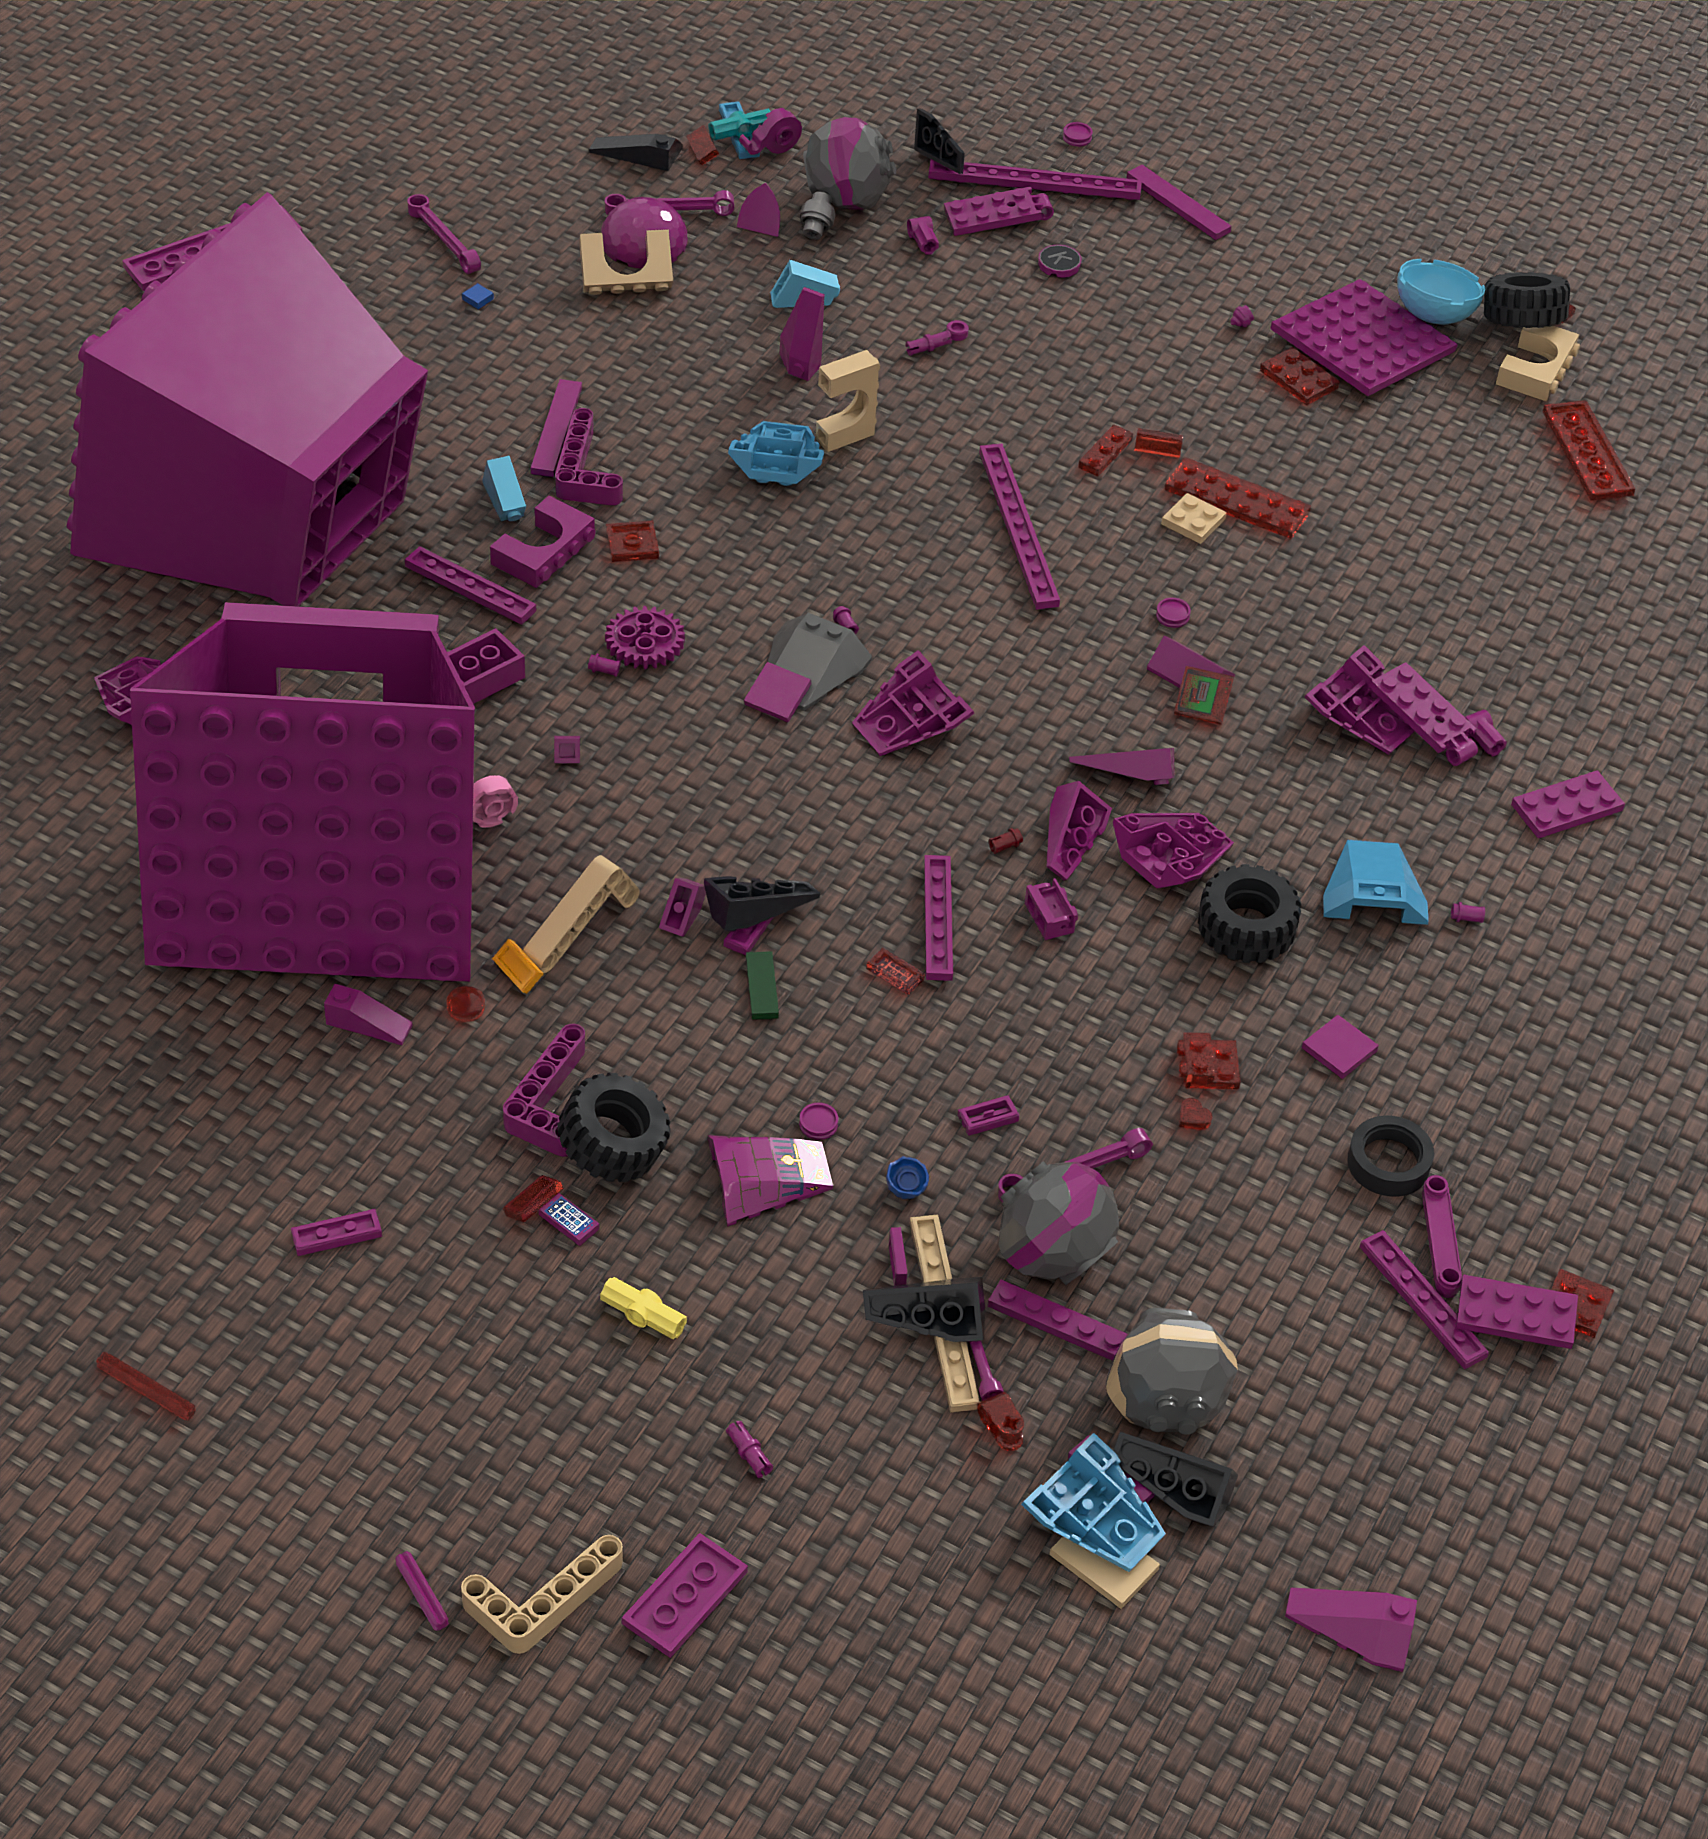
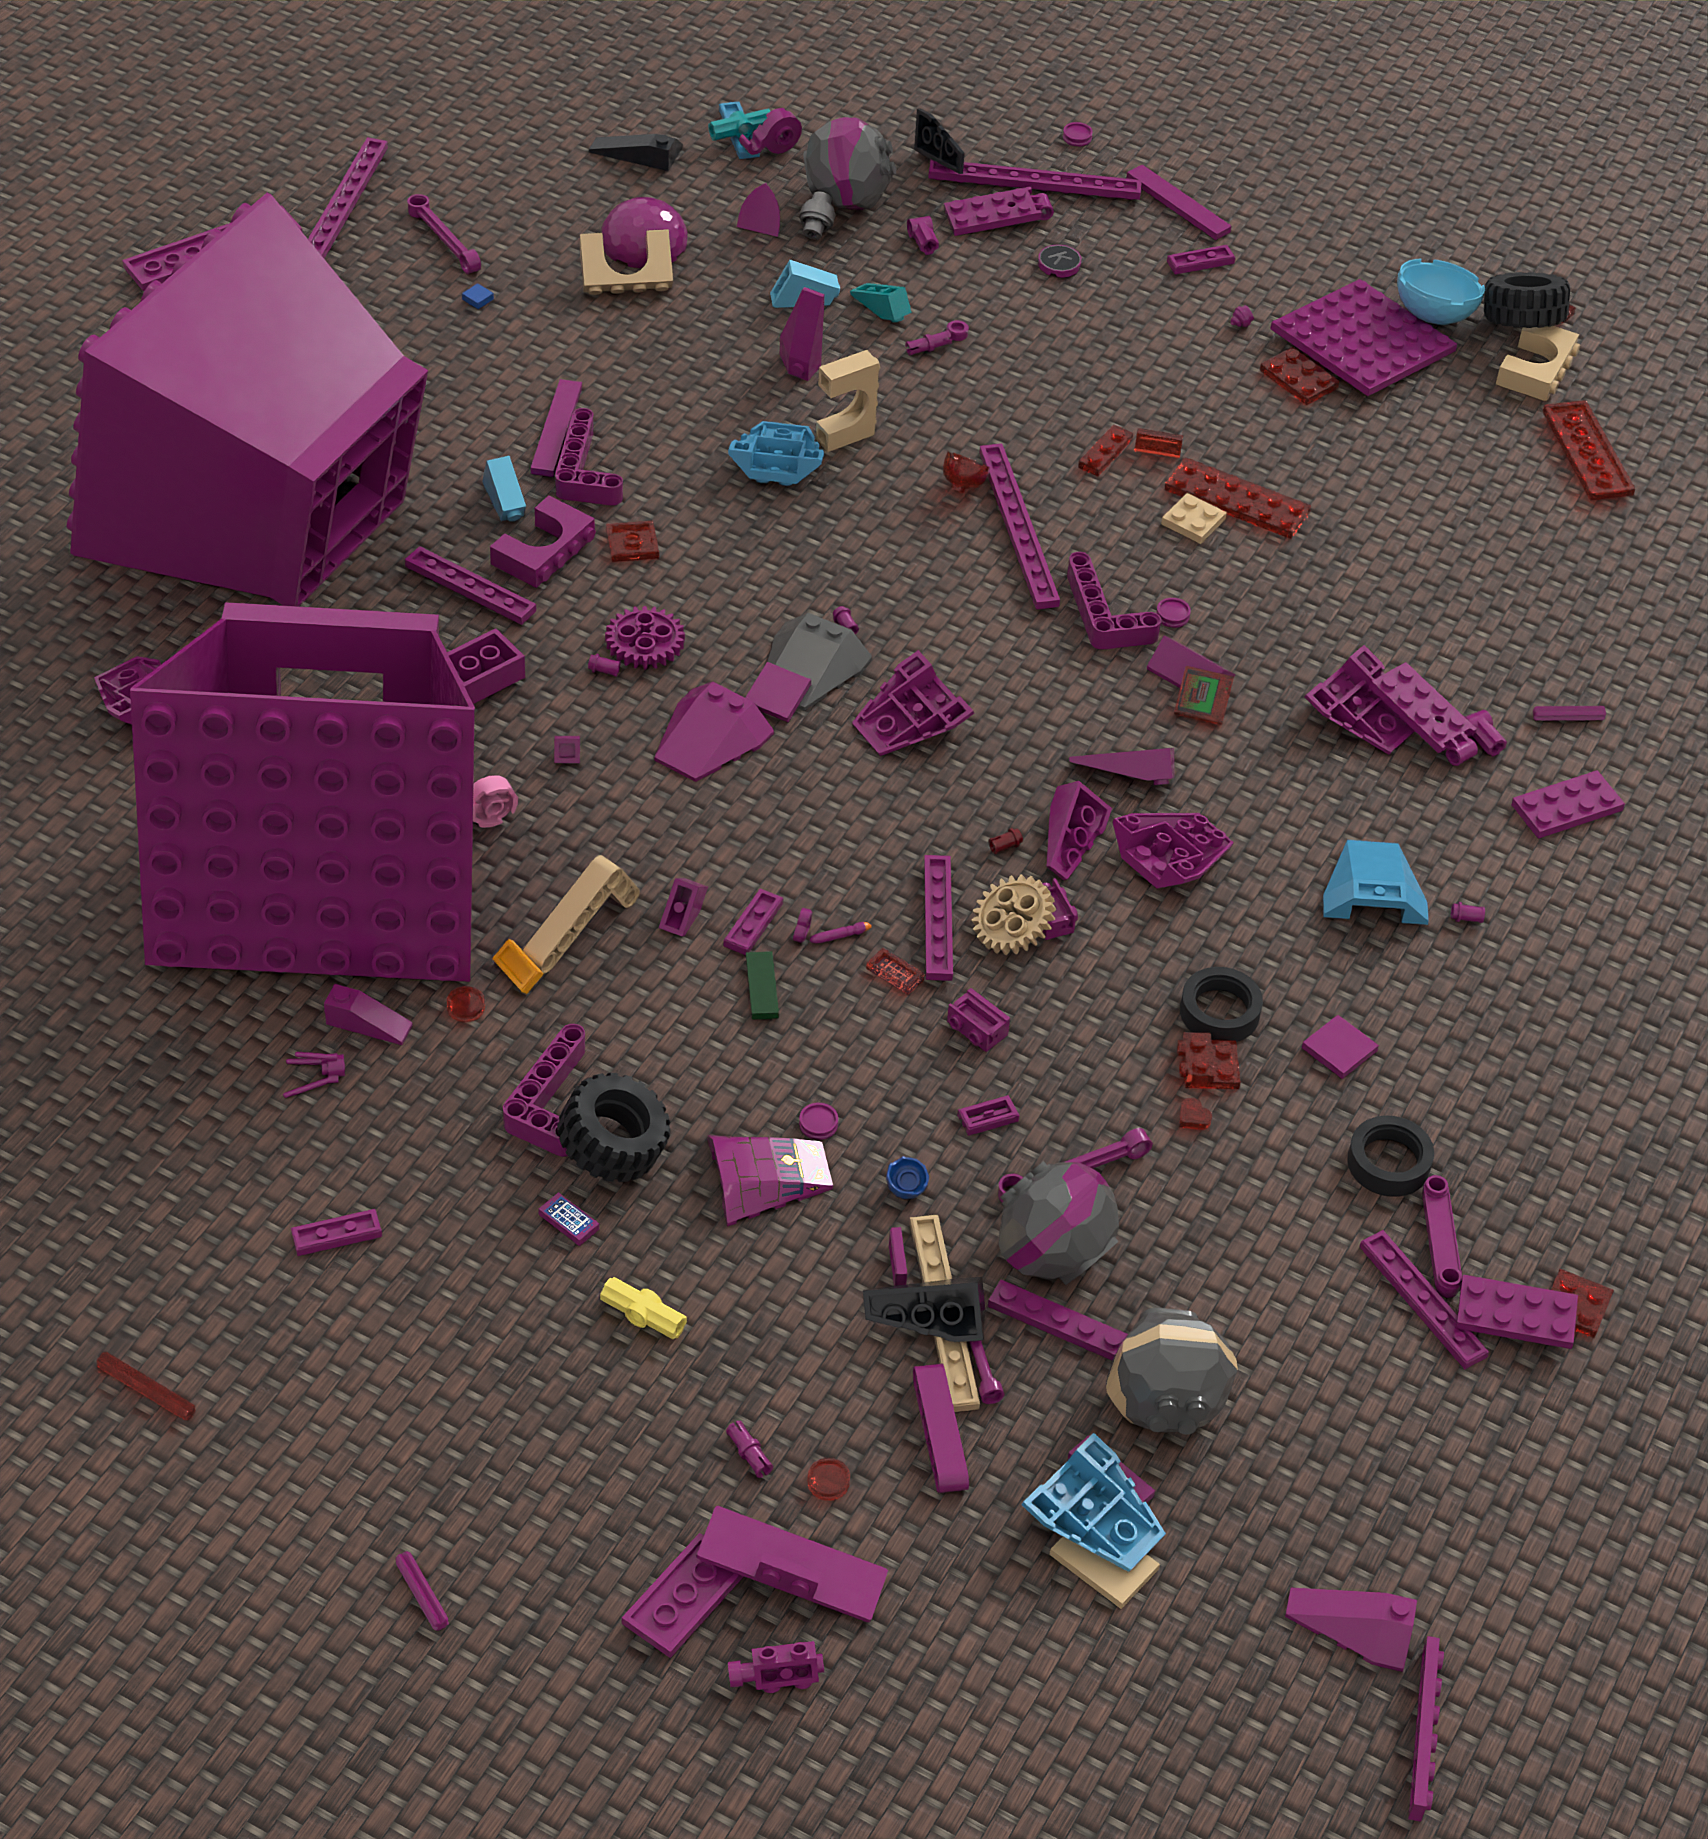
tan beam [461,1535,623,1654] -> none
clear red tile [503,1175,564,1222] -> none
magenta piece [605,190,735,216] -> none
clear red tile [686,125,719,165] -> none
black wedge [704,876,820,931] -> none
clear red piece [977,1391,1024,1451] -> none
black wedge [1113,1432,1238,1527] -> none
black tyre [1198,864,1301,963] -> none
none -> magenta plant [283,1052,345,1098]
none -> magenta plate [308,137,388,259]
none -> magenta wedge [654,682,774,782]
none -> magenta bracket [696,1506,888,1622]
none -> magenta brick [728,1641,824,1693]
none -> magenta tile [793,908,813,943]
none -> clear red piece [808,1458,850,1500]
none -> magenta piece [809,922,872,943]
none -> teal slope [850,283,912,322]
none -> magenta beam [913,1363,969,1493]
none -> clear red cylinder [943,451,990,493]
none -> magenta hinge [947,988,1010,1052]
none -> tan gear [972,874,1056,955]
none -> magenta beam [1067,552,1161,649]
none -> magenta tile [1167,245,1236,275]
none -> black tyre [1180,967,1263,1044]
none -> magenta plate [1408,1636,1444,1822]
none -> magenta axle [1533,706,1606,721]

